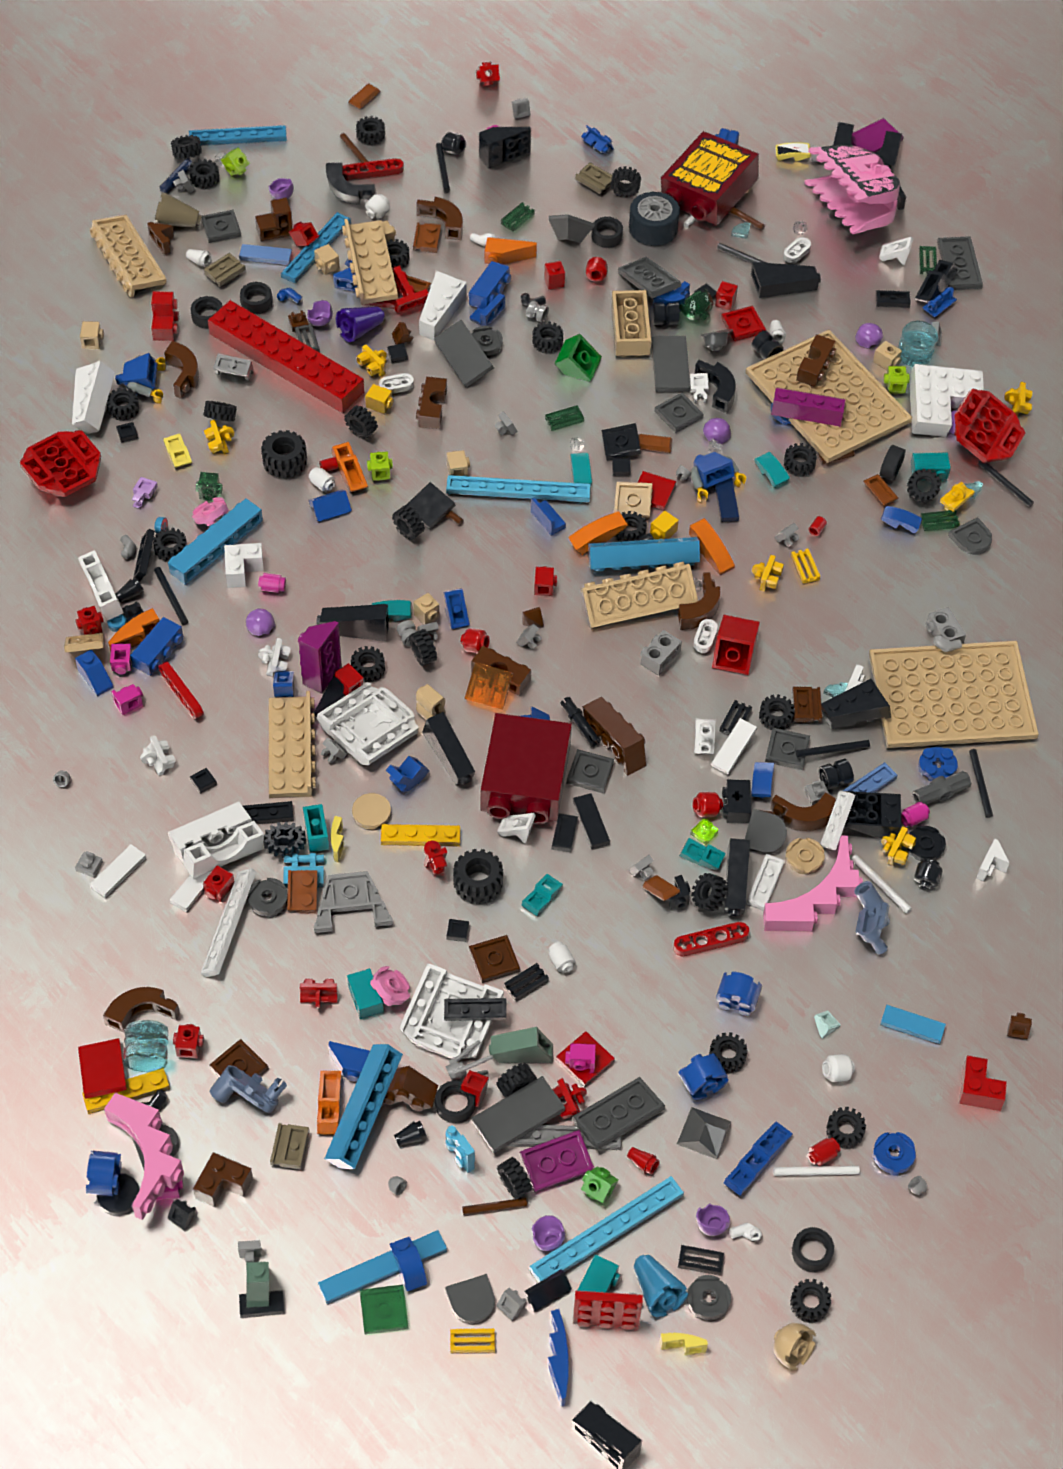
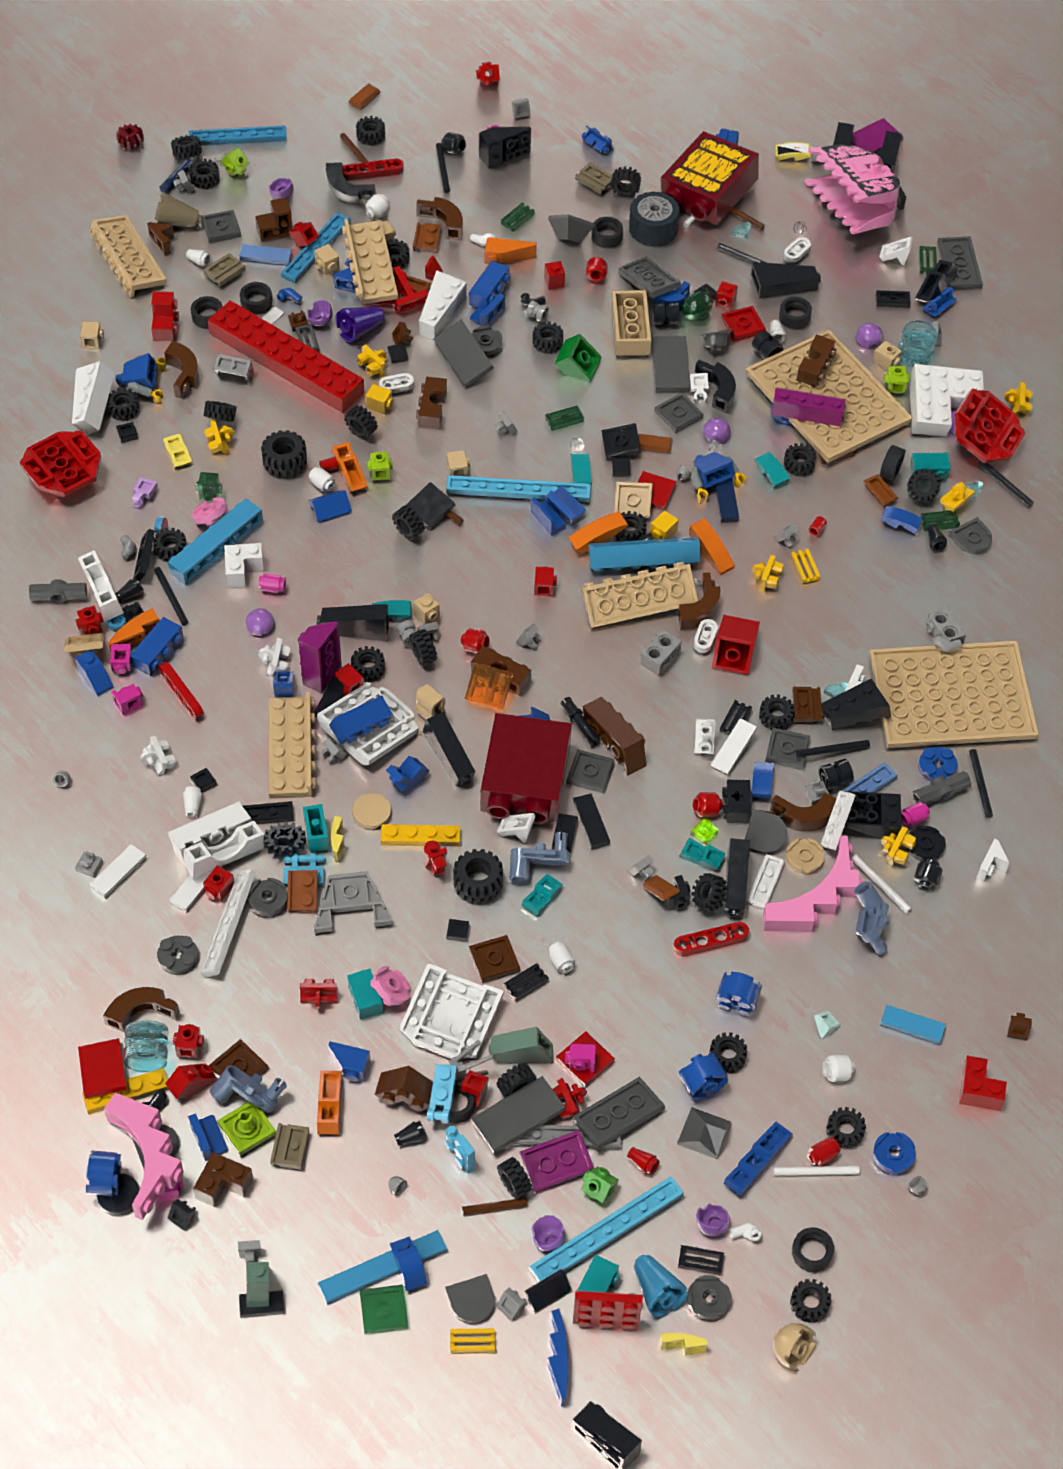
dark azure brick [324,1044,403,1169] -> none
blue slope [443,588,470,629] -> none
black tile [444,998,507,1021] -> none
reddish brown slope [522,607,544,628] -> none
none -> dark grey piece [29,579,87,604]
none -> dark red gear [116,123,144,150]
none -> dark grey plate [157,935,199,975]
none -> red slope [165,1063,217,1099]
none -> white cone [183,786,202,817]
none -> blue panel [188,1113,228,1161]
none -> lime plate [217,1102,276,1156]
none -> white sticker [262,306,284,324]
none -> blue brick [329,695,393,744]
none -> red slope [425,256,443,281]
none -> medium azure plate [427,1064,458,1123]
none -> sand blue piece [509,832,570,882]
none -> blue panel [546,486,586,525]
none -> black tyre [779,296,812,329]
none -> black cone [927,525,947,551]

